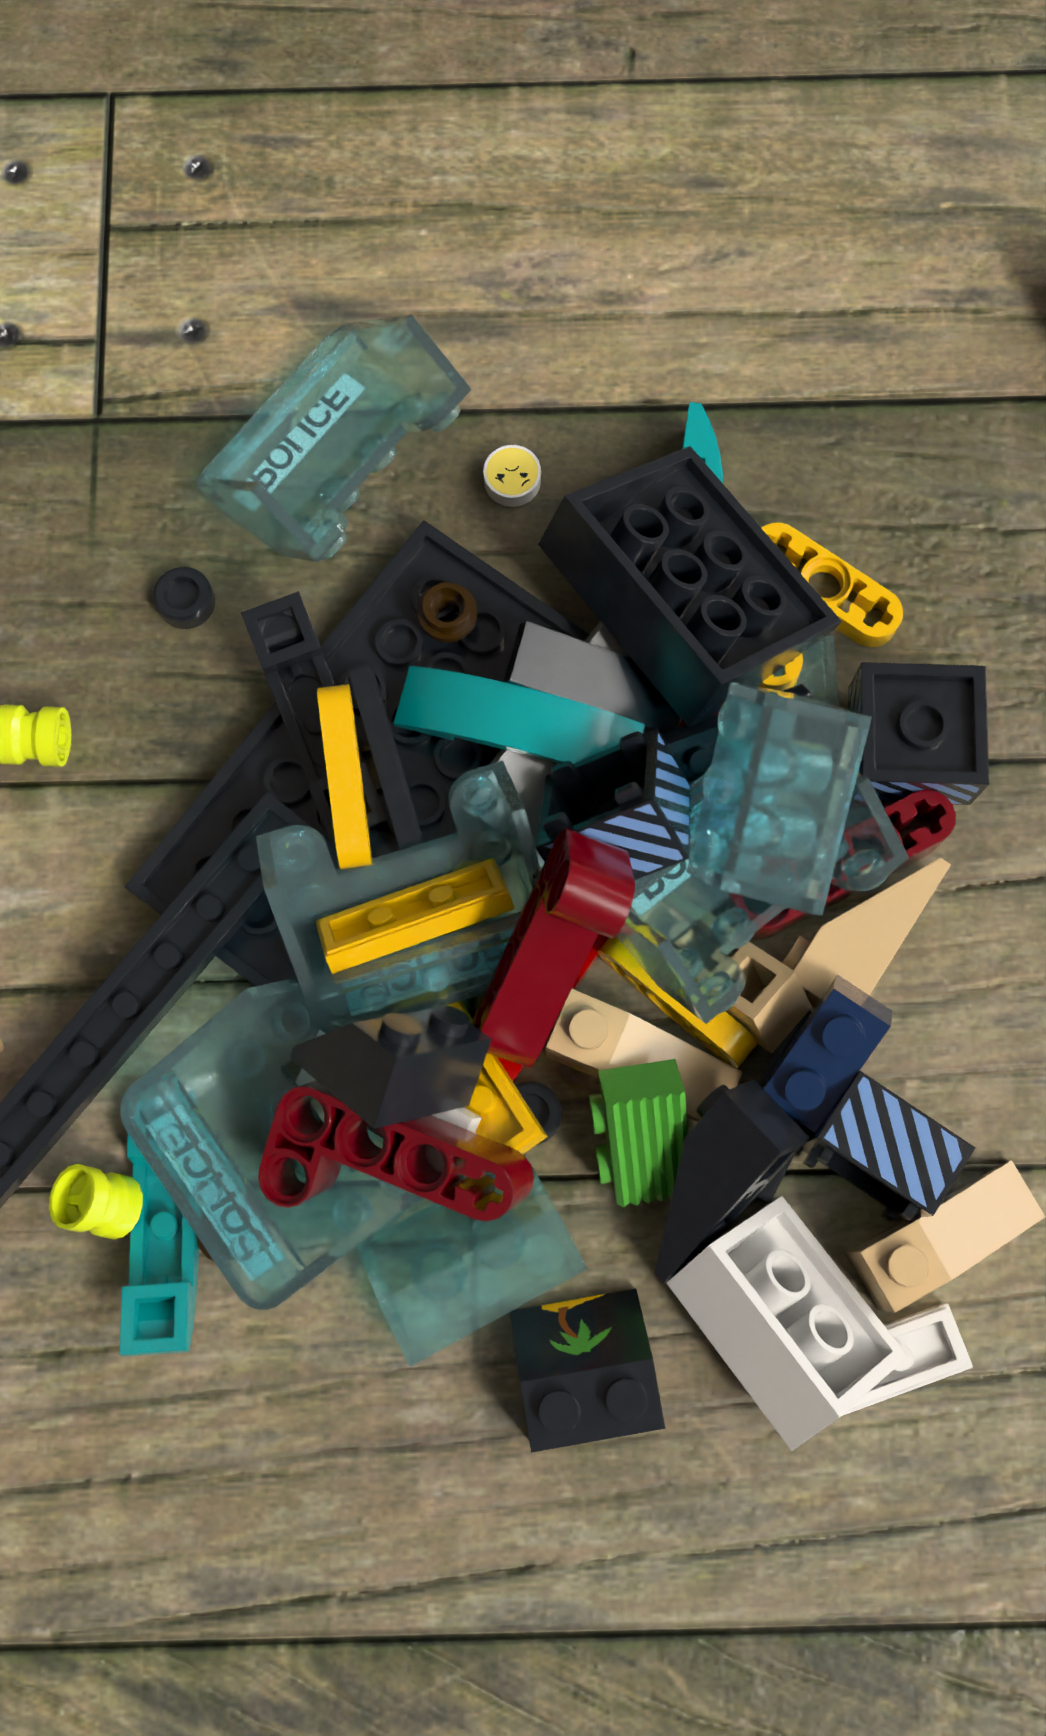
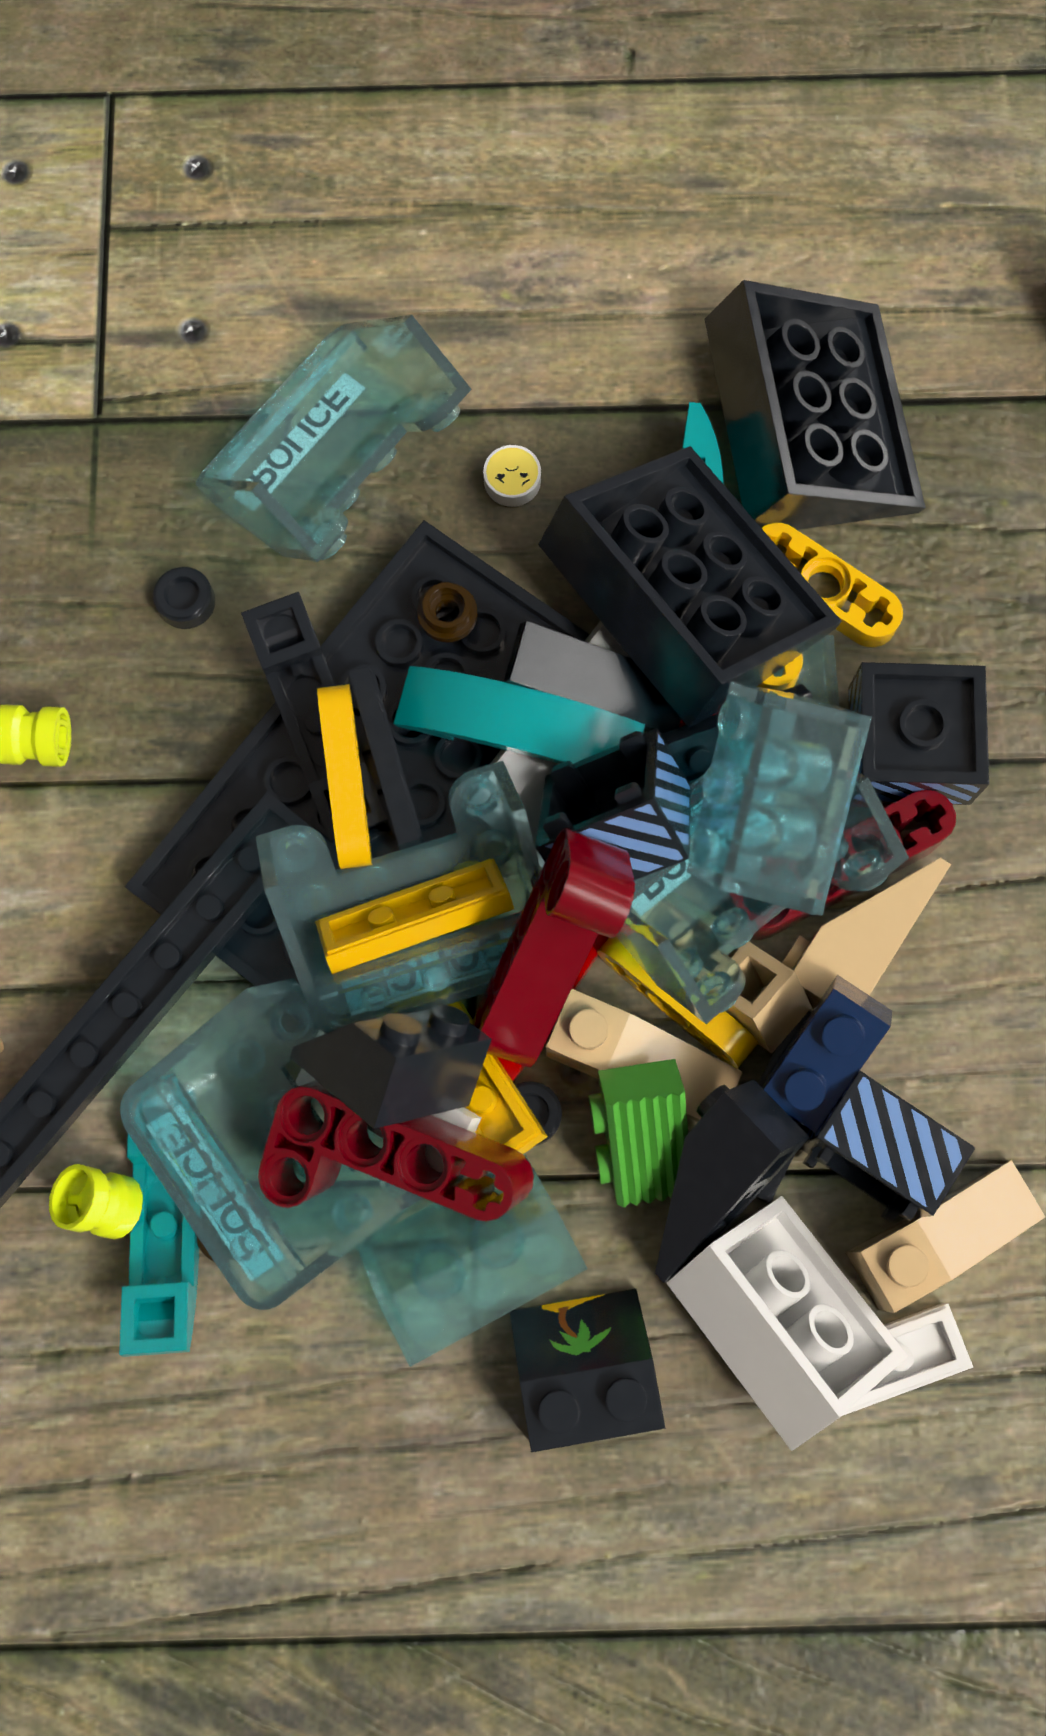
none -> black slope [704,280,926,530]

